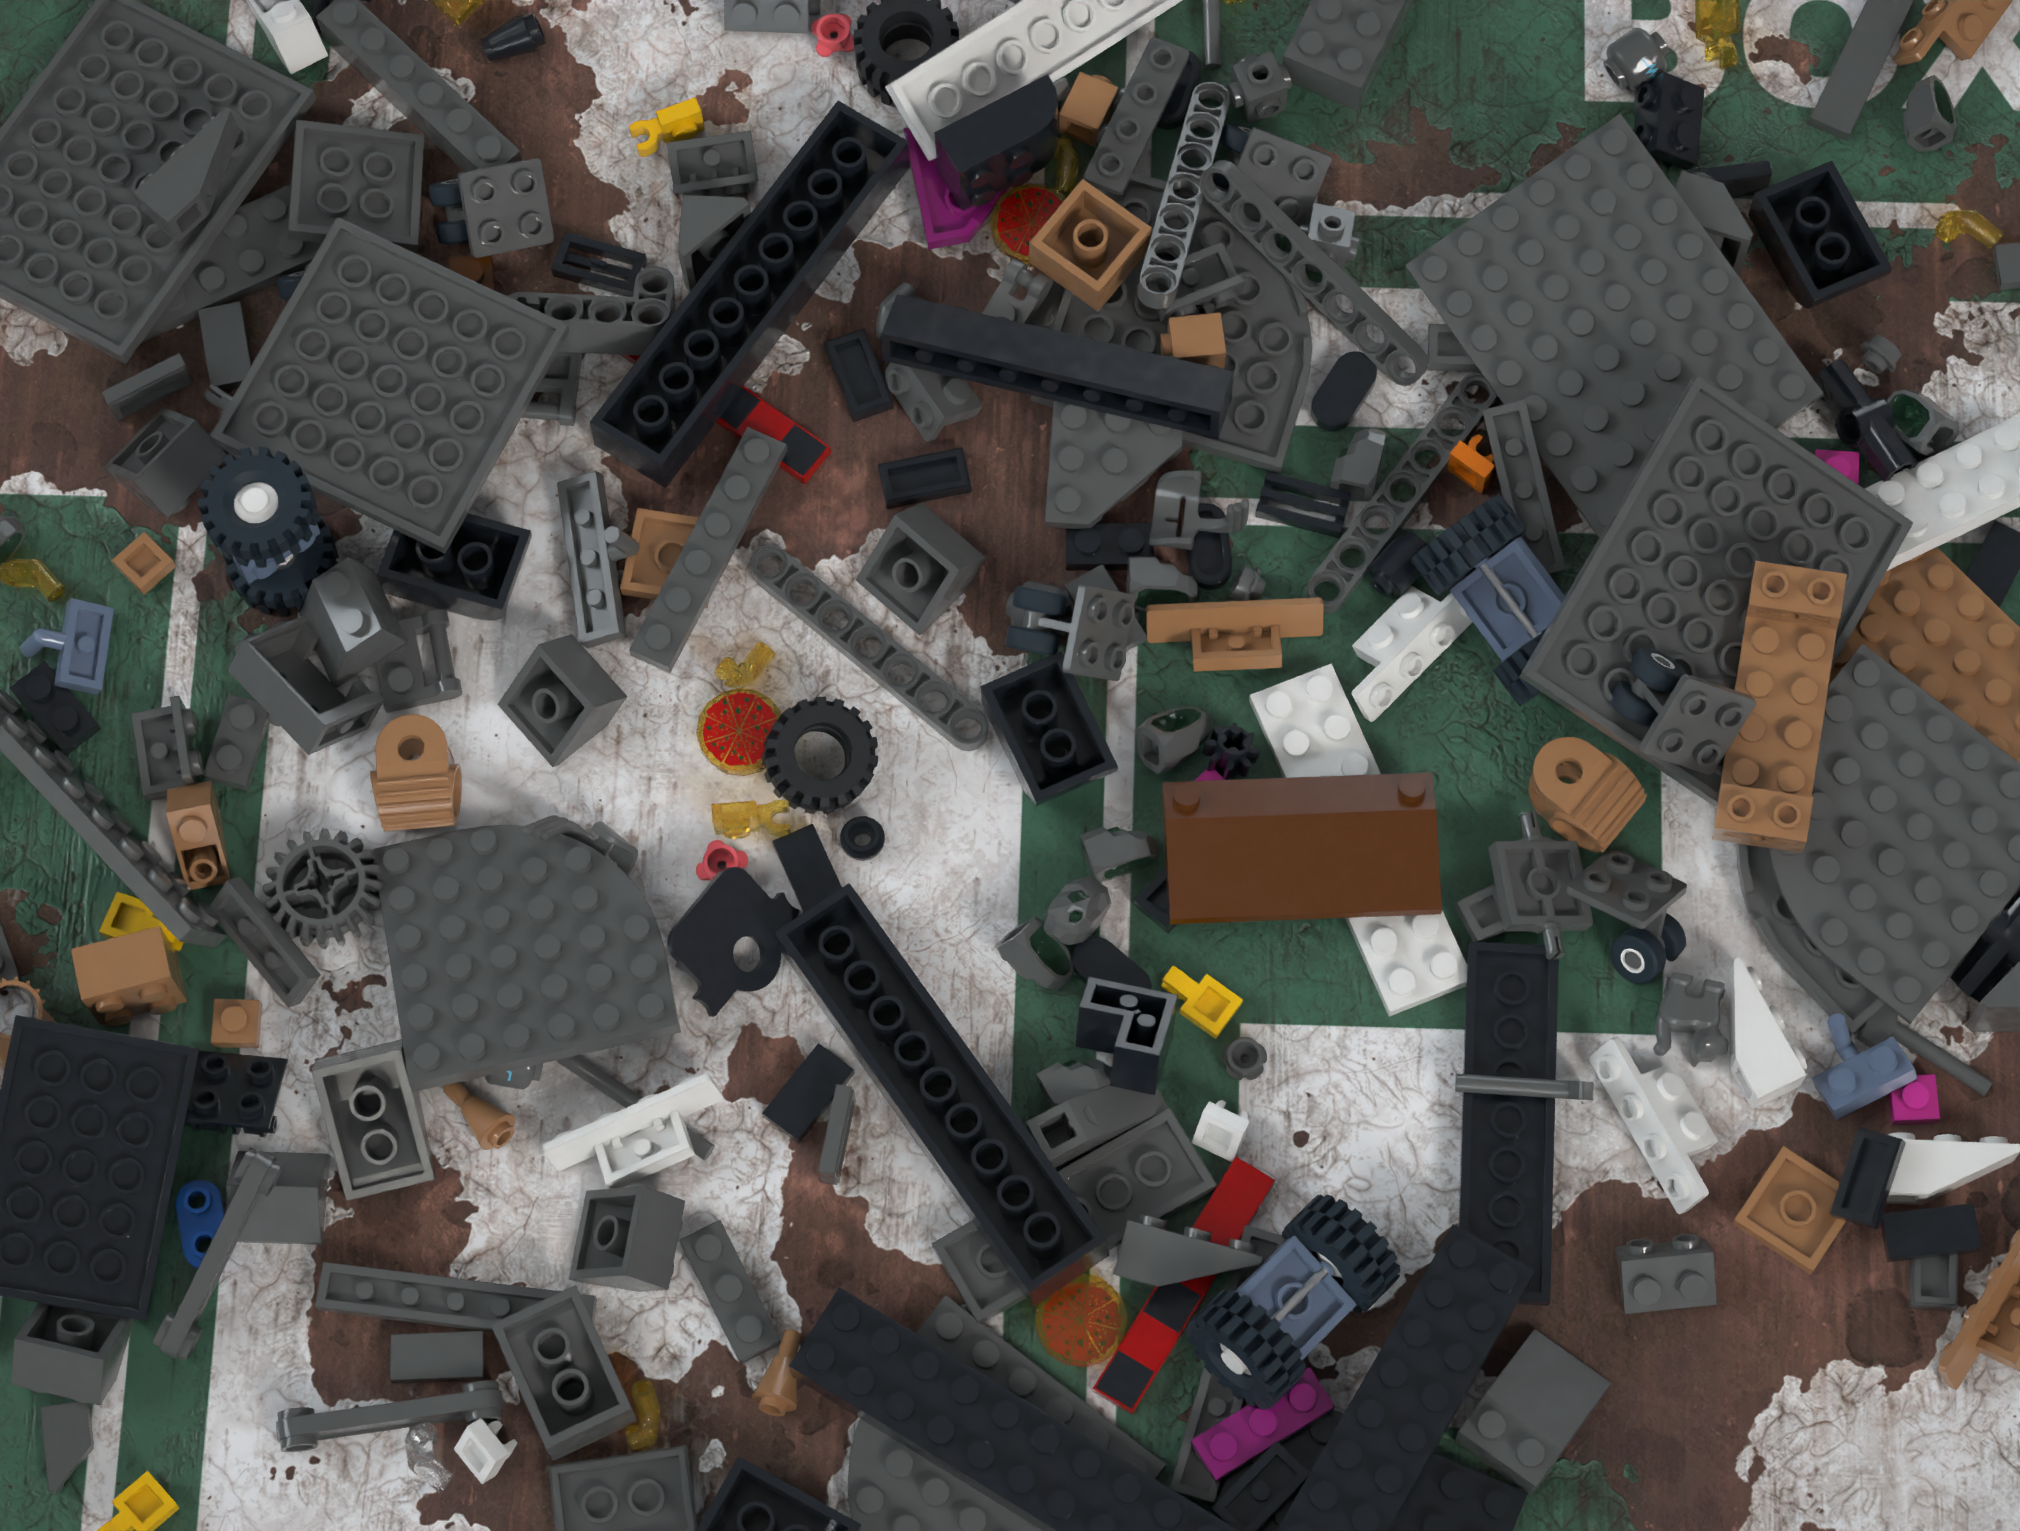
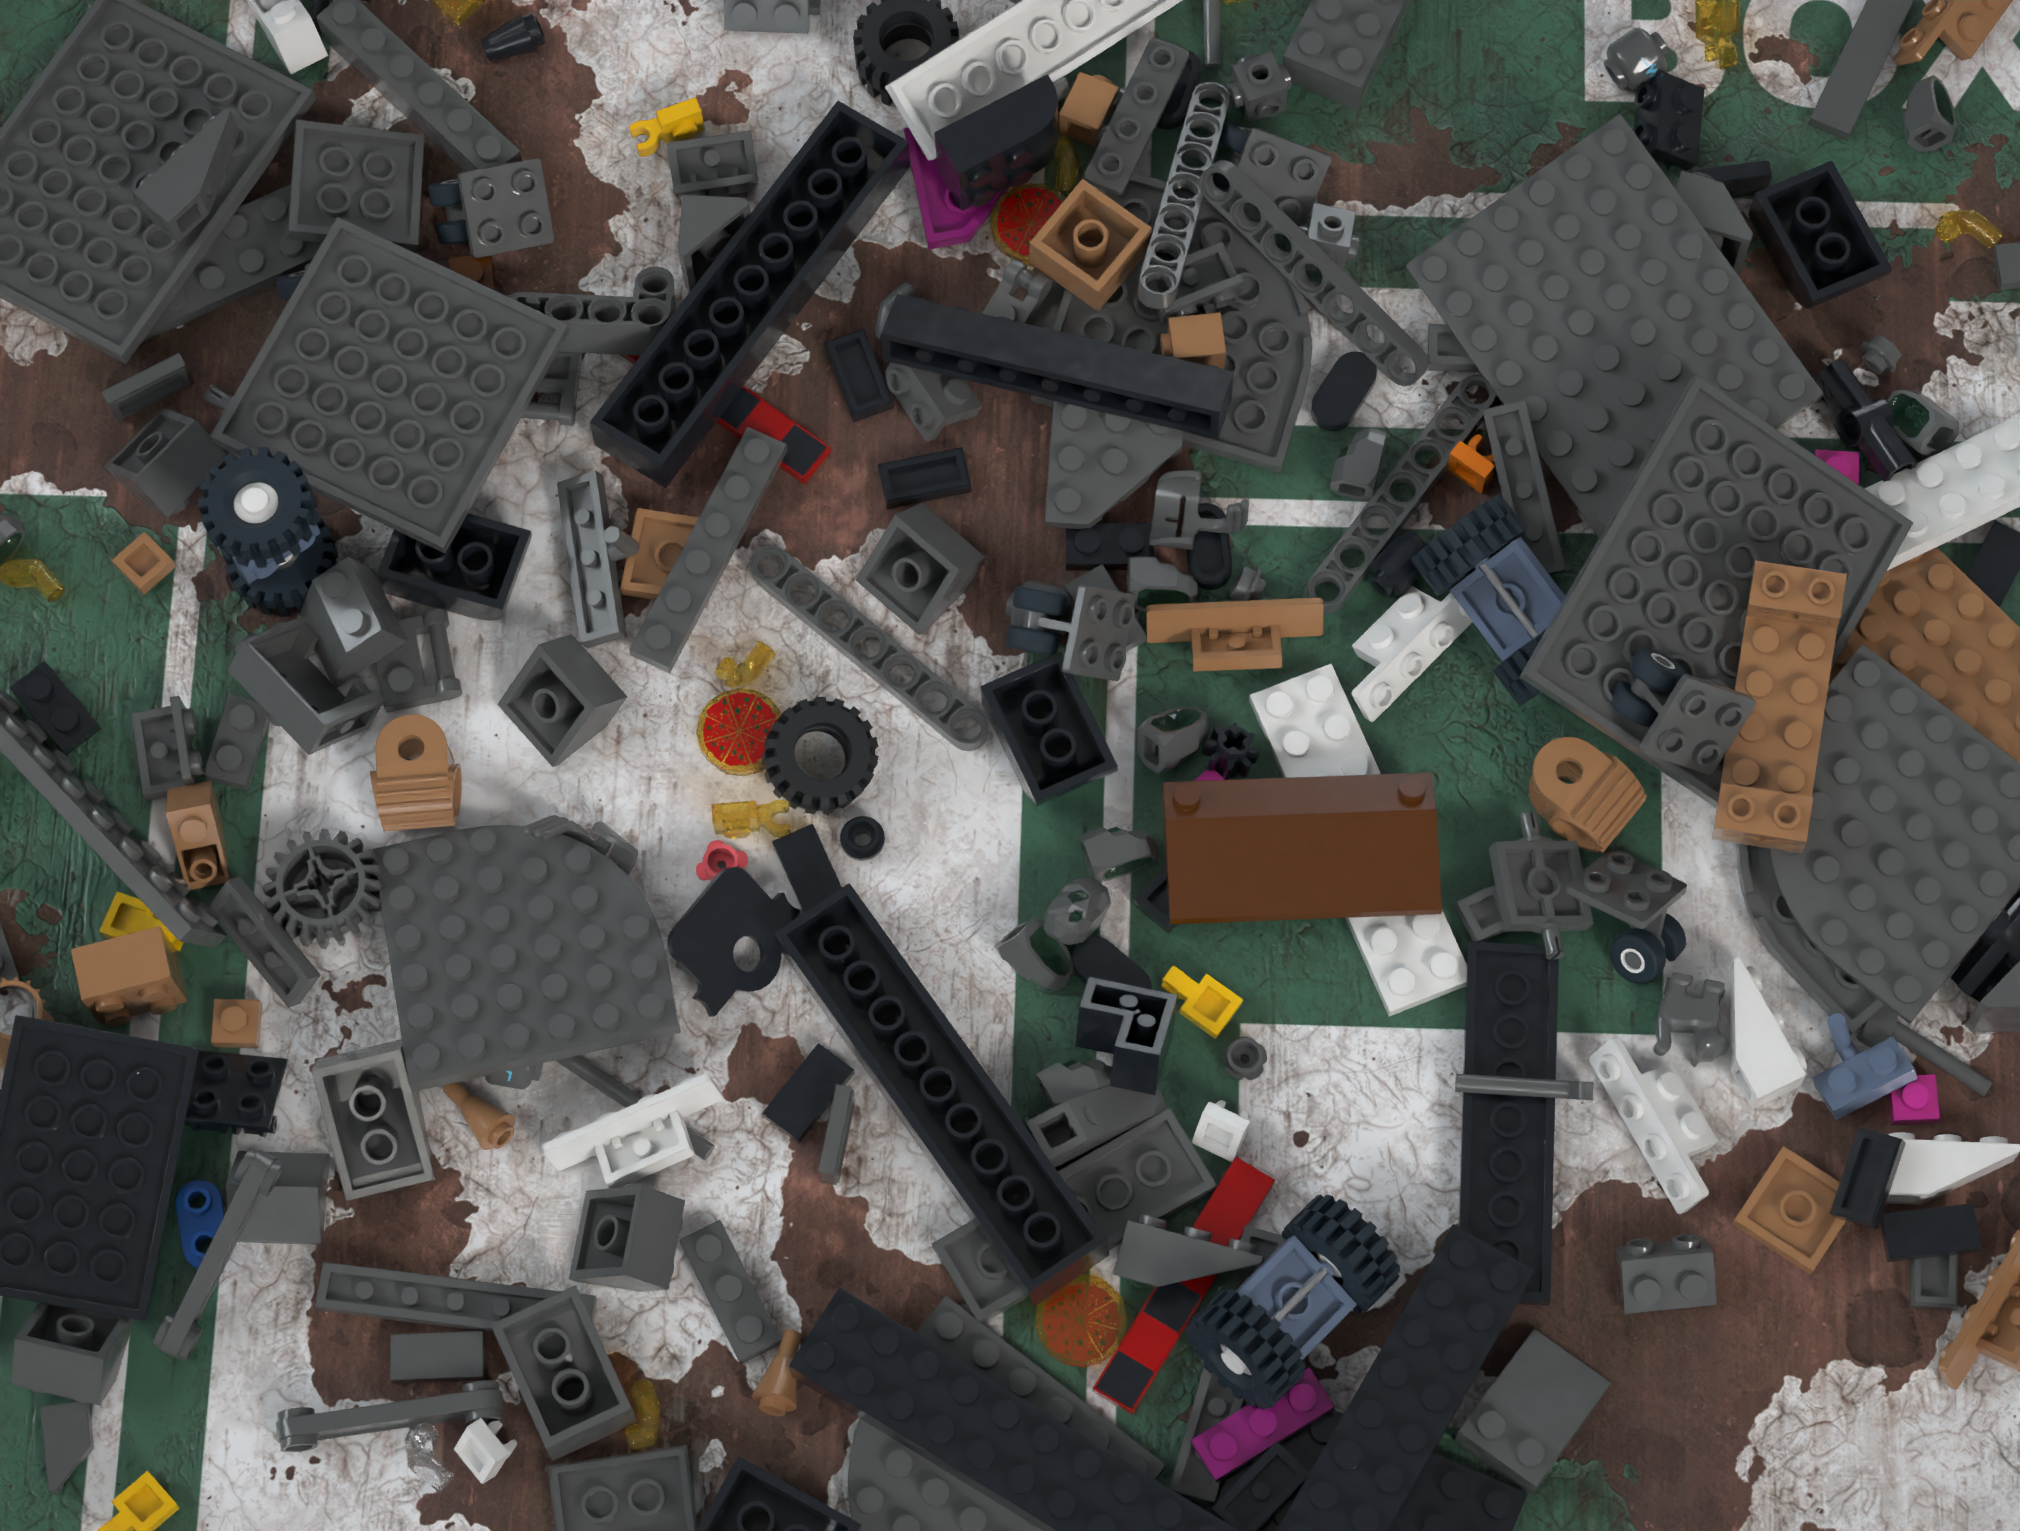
sand blue plate [20,598,114,695] -> none
dark grey tile [198,301,252,391] -> none
black tile [551,232,647,297] -> none
coral plate [811,13,854,57] -> none
black tile [1255,472,1351,539] -> none

